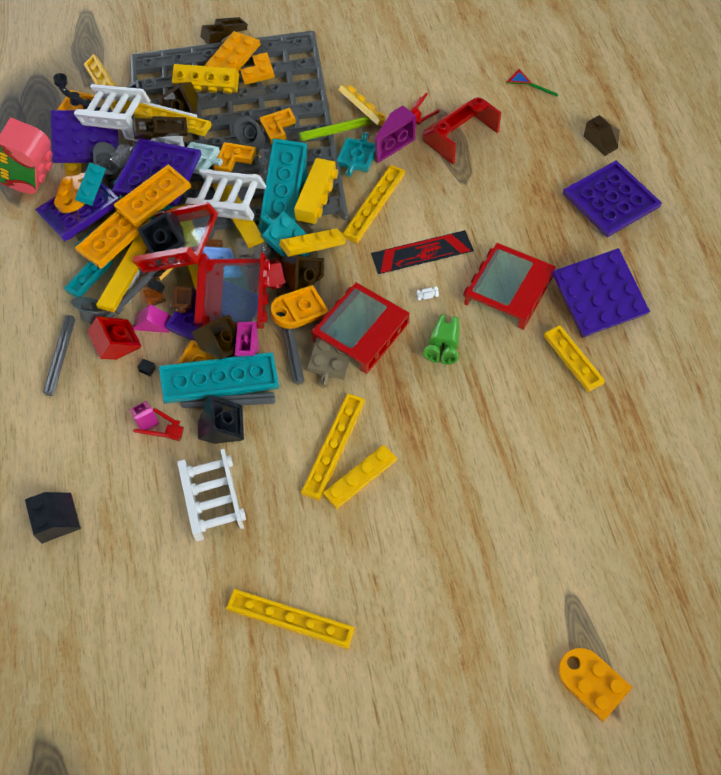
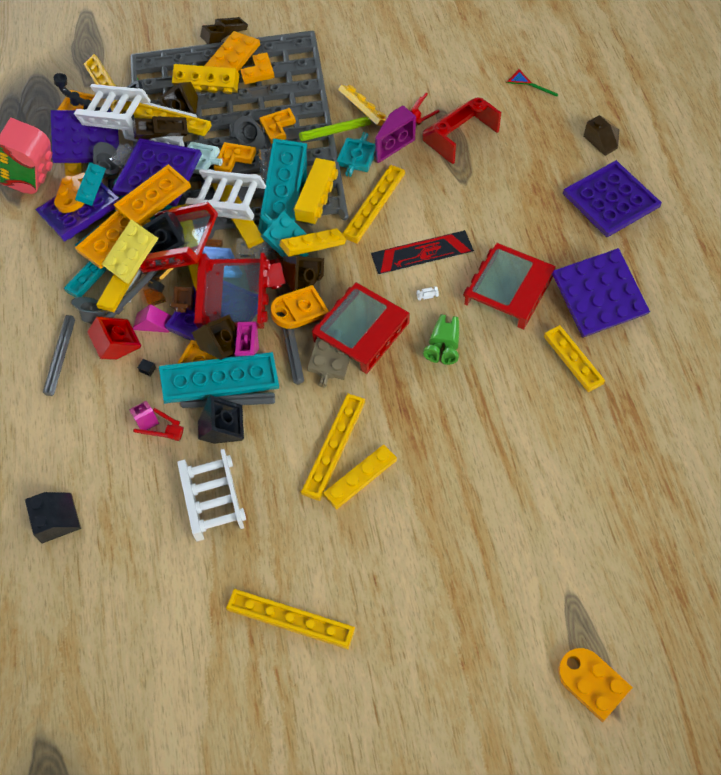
none -> light yellow plate [101,220,159,284]

